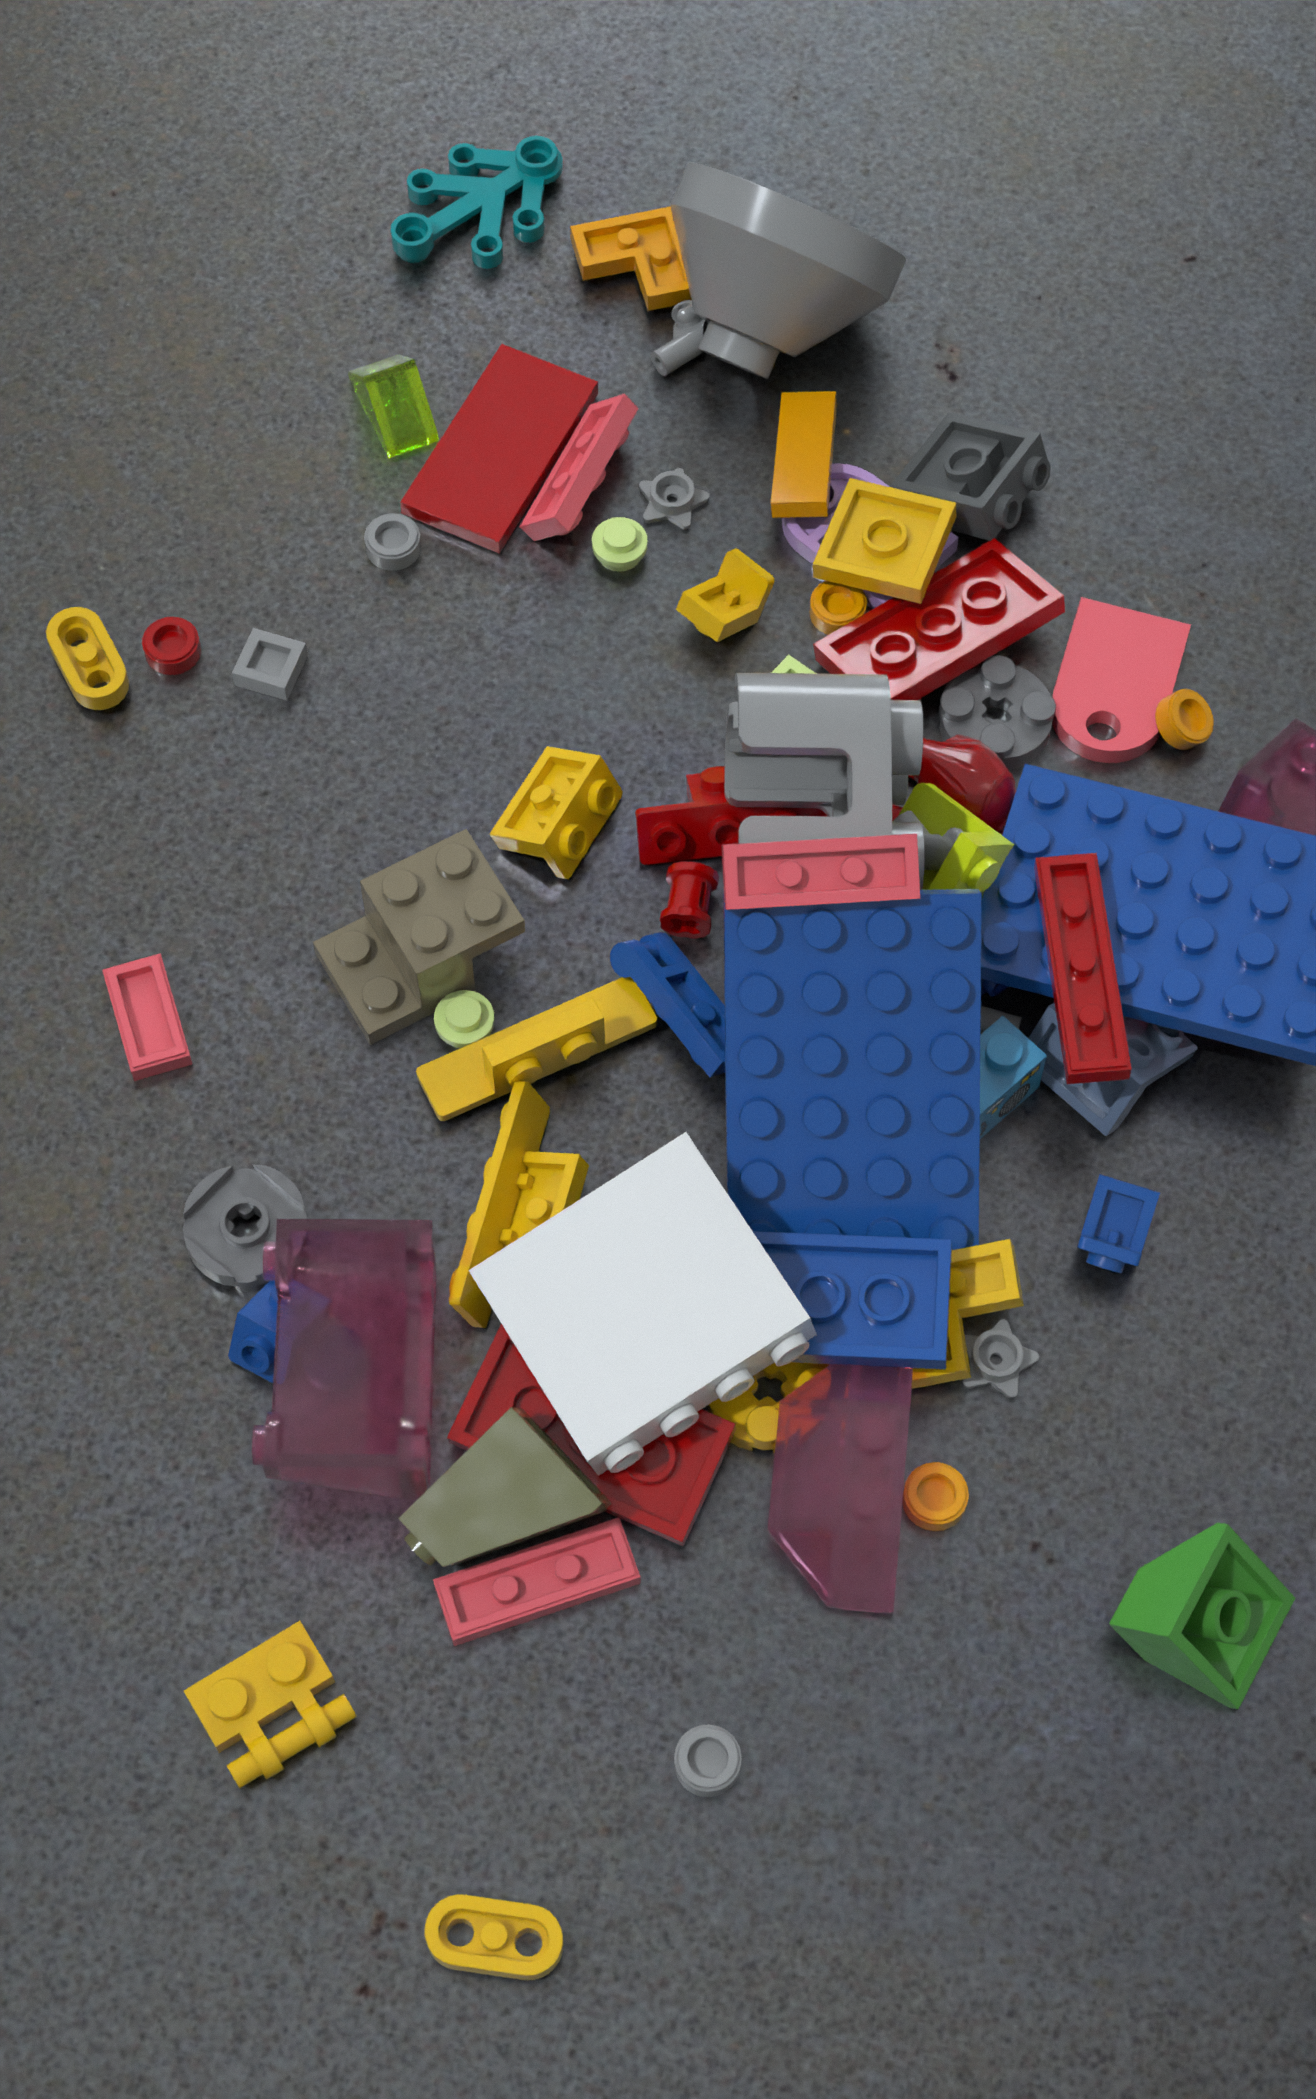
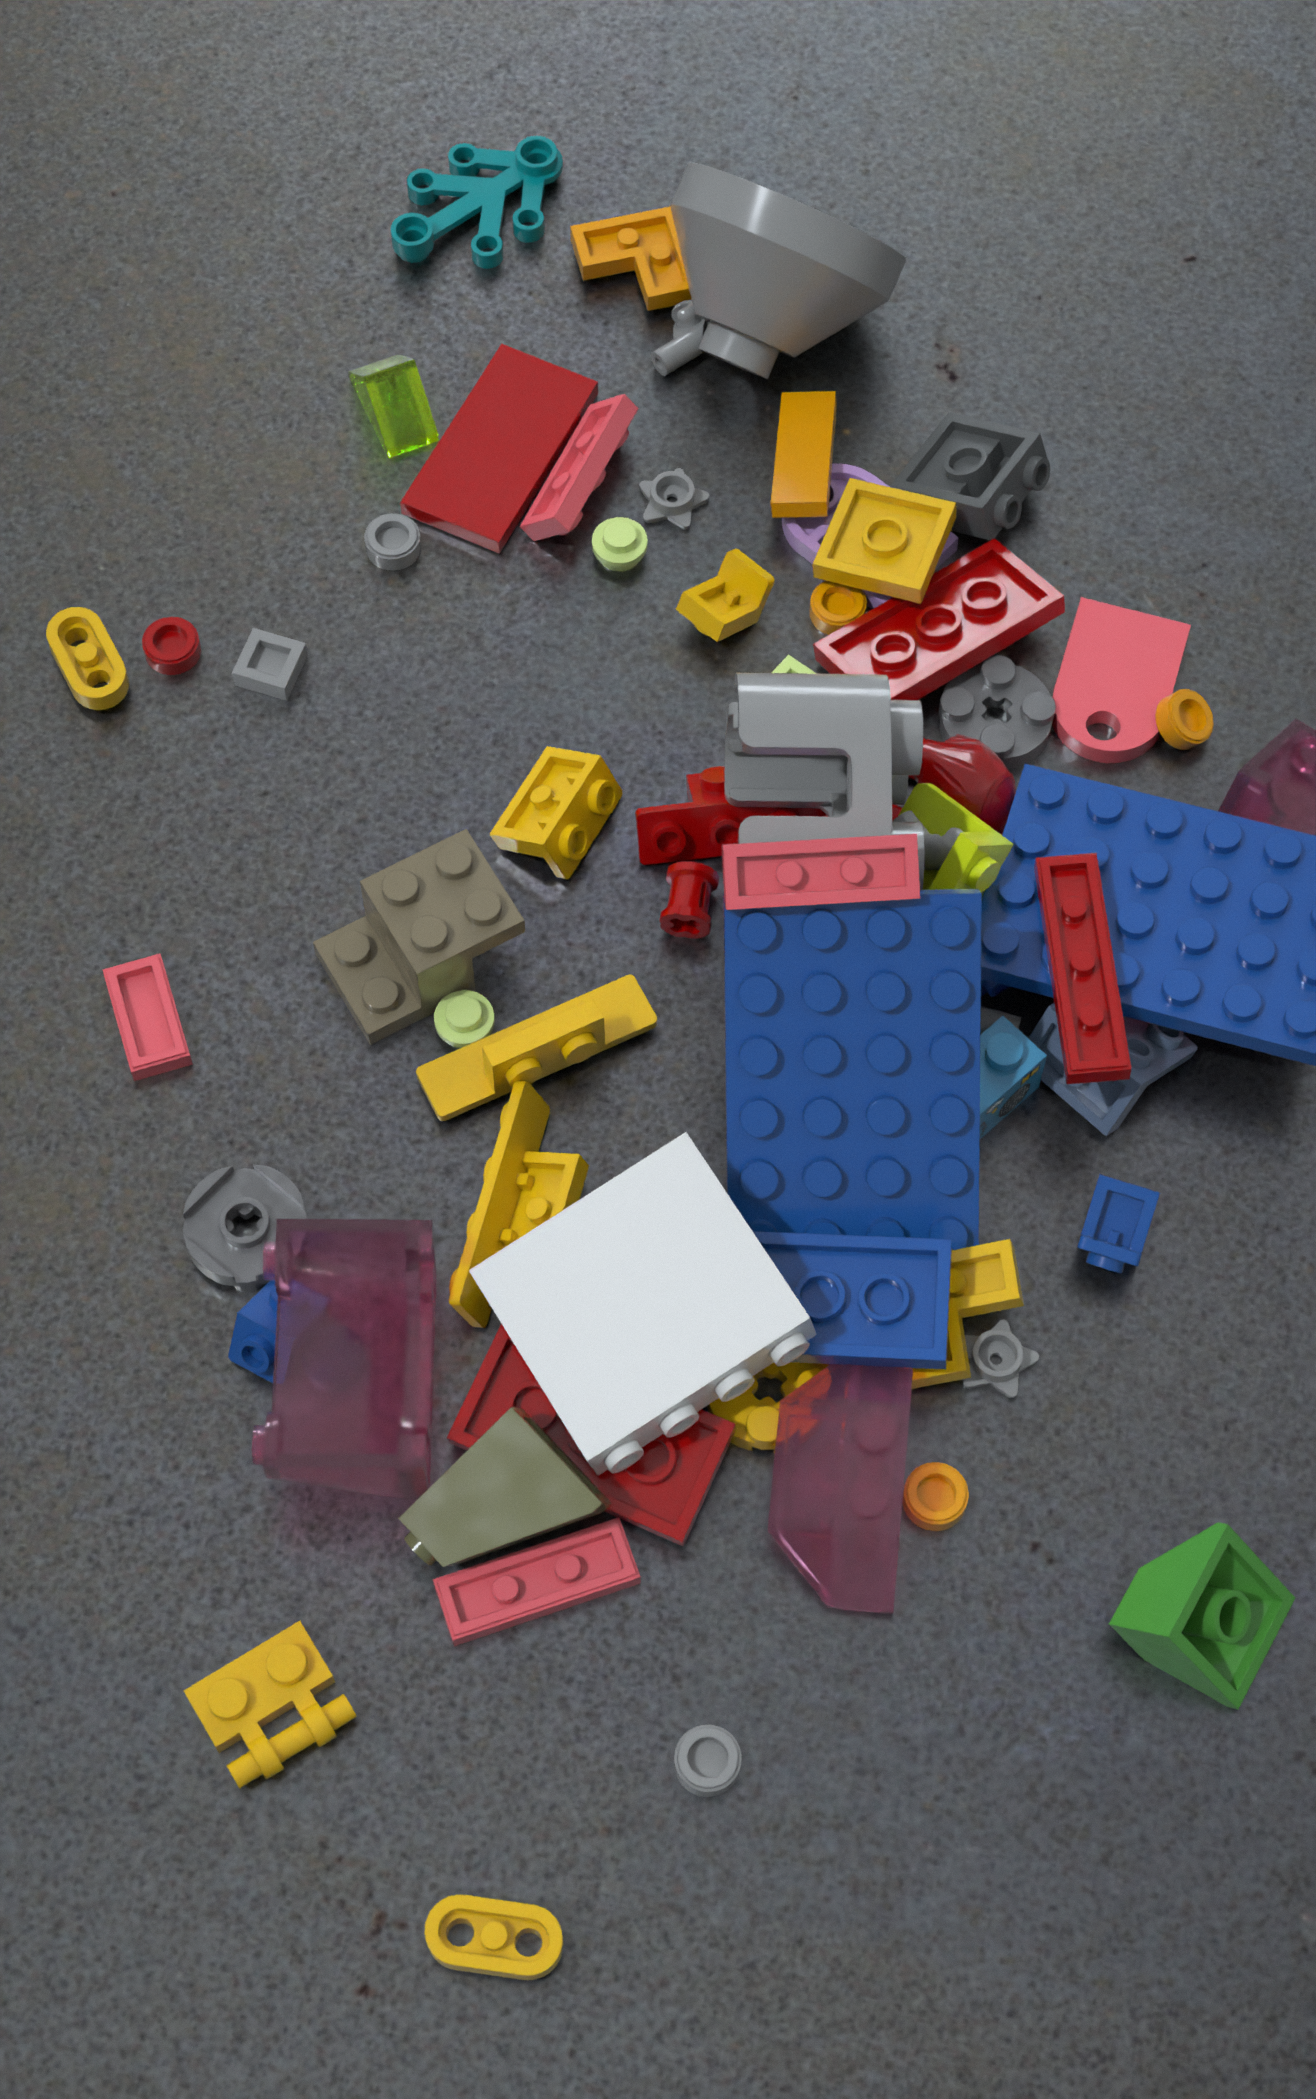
blue plate [610,932,725,1077] -> none

